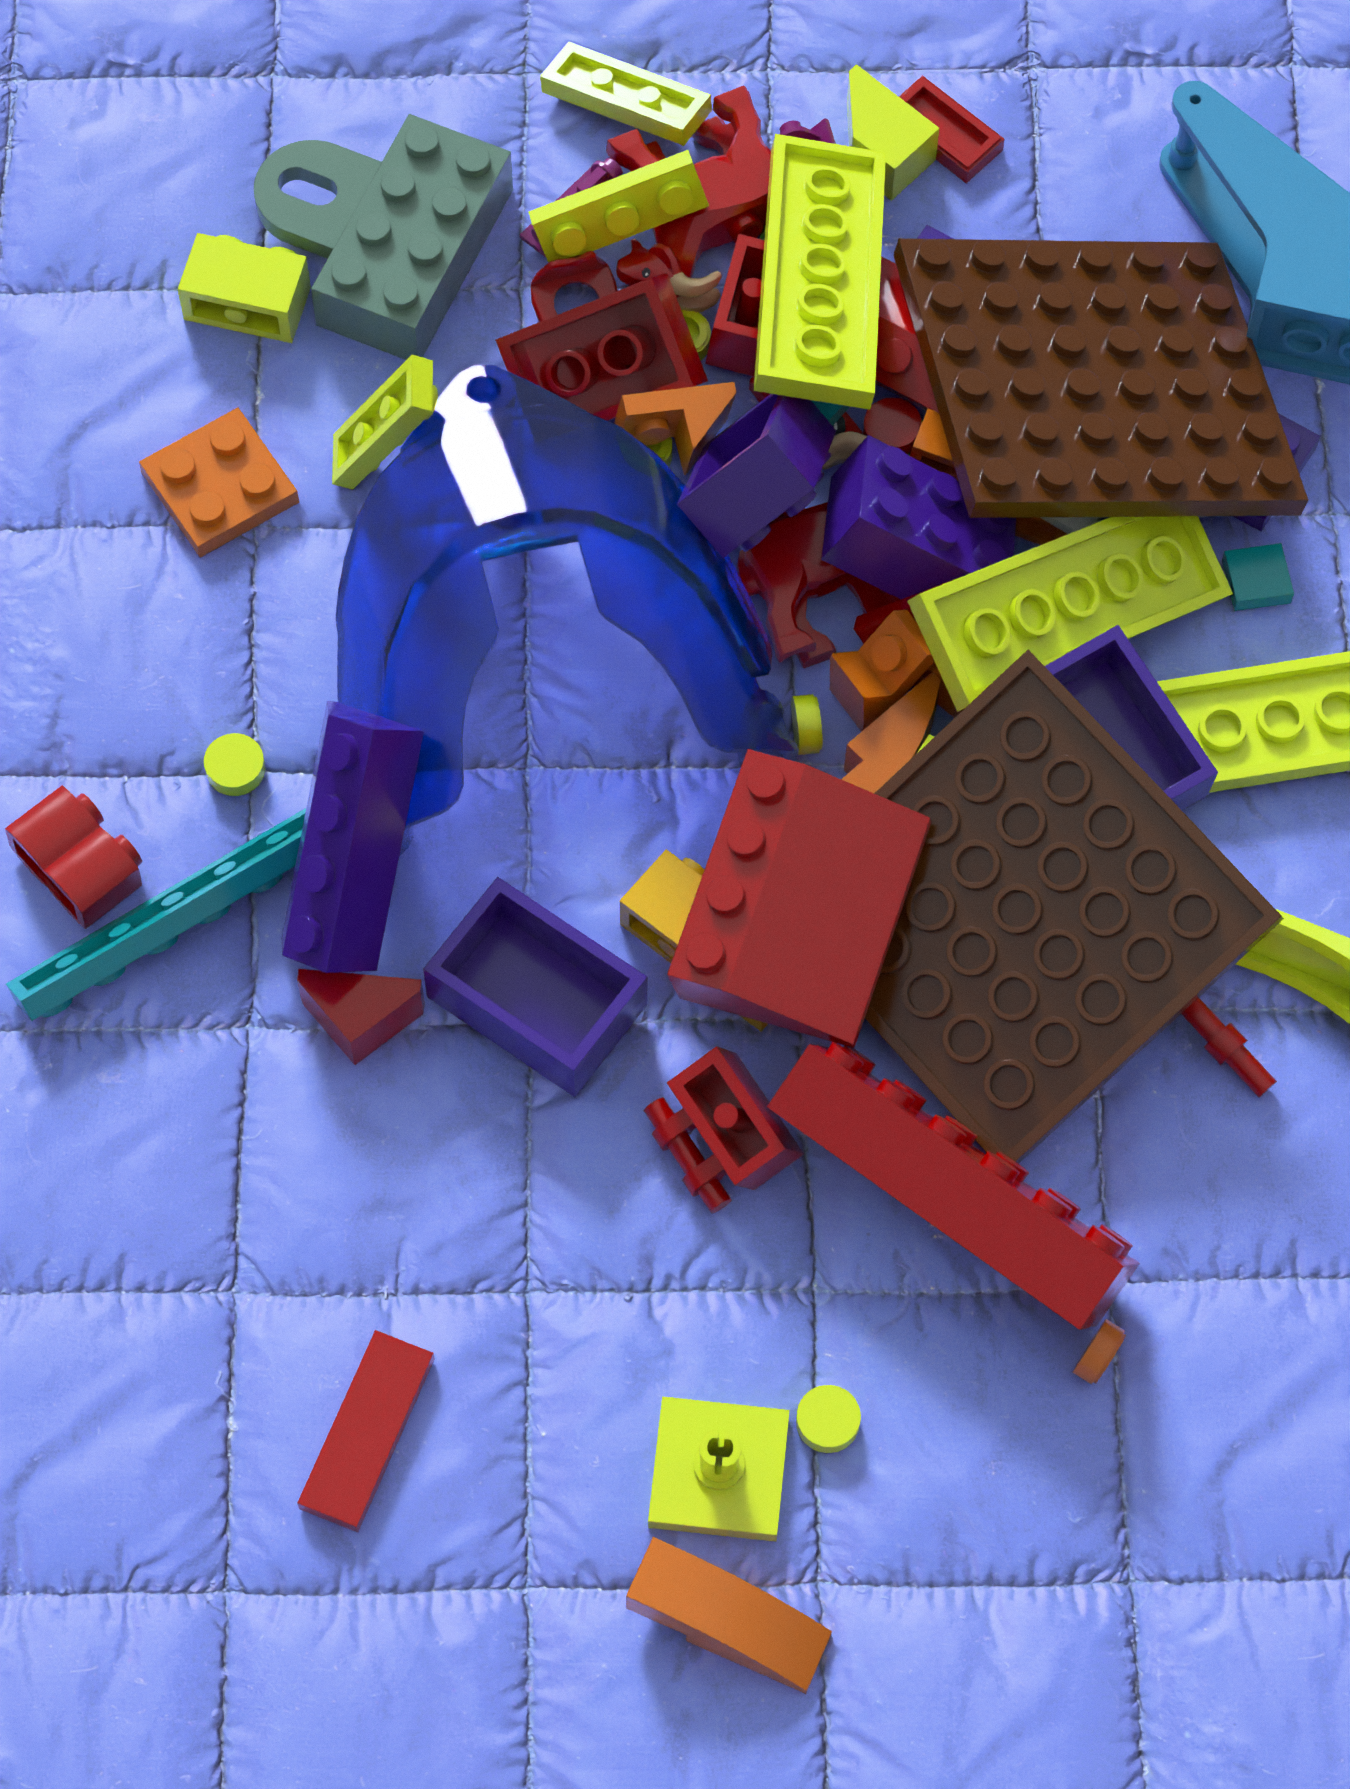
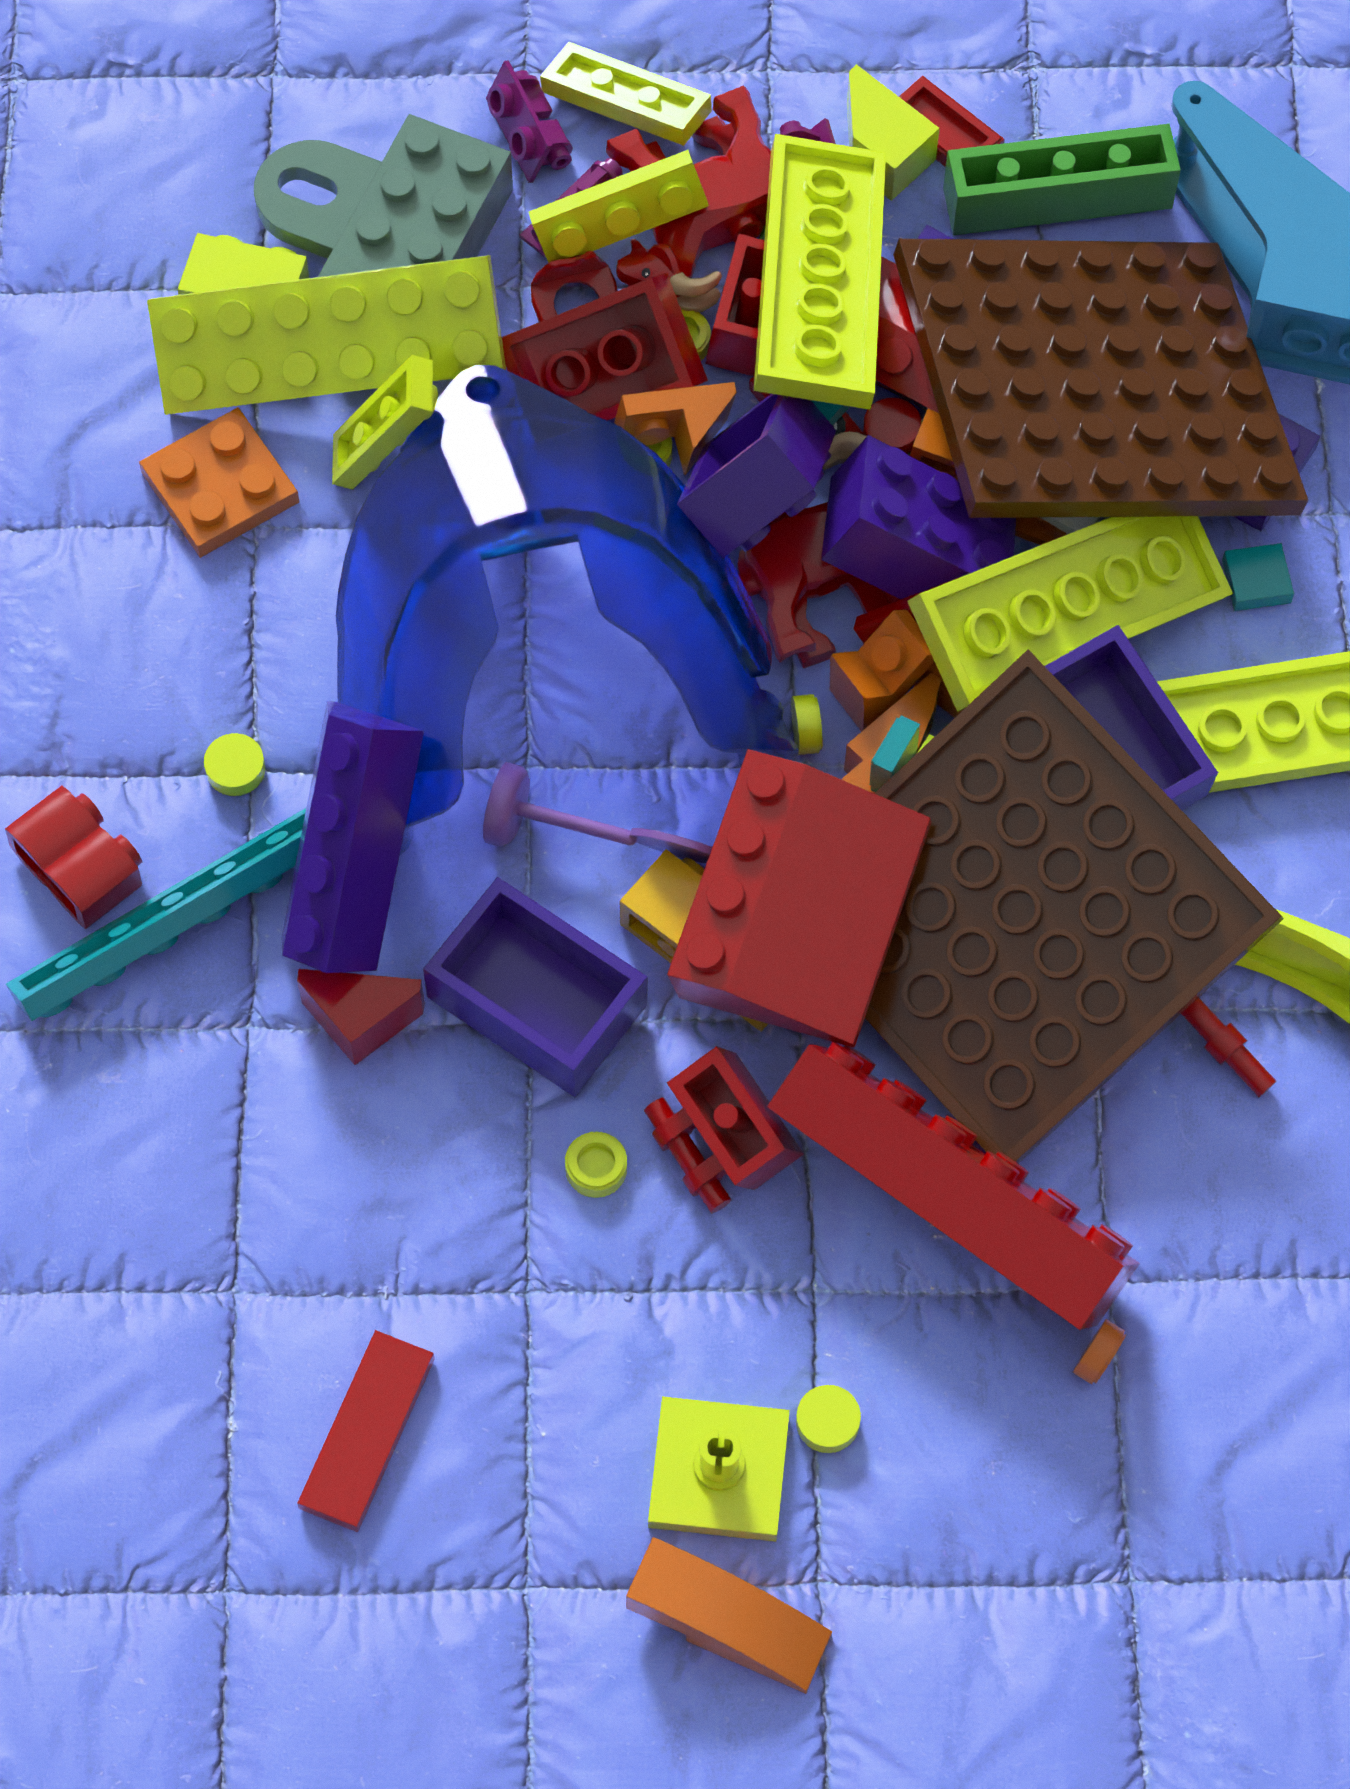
none -> neon yellow plate [147,255,506,415]
none -> medium lavender piece [483,762,712,864]
none -> magenta hinge [486,60,573,183]
none -> neon yellow tile [565,1132,627,1198]
none -> teal tile [869,715,920,792]
none -> bright green brick [943,123,1181,235]

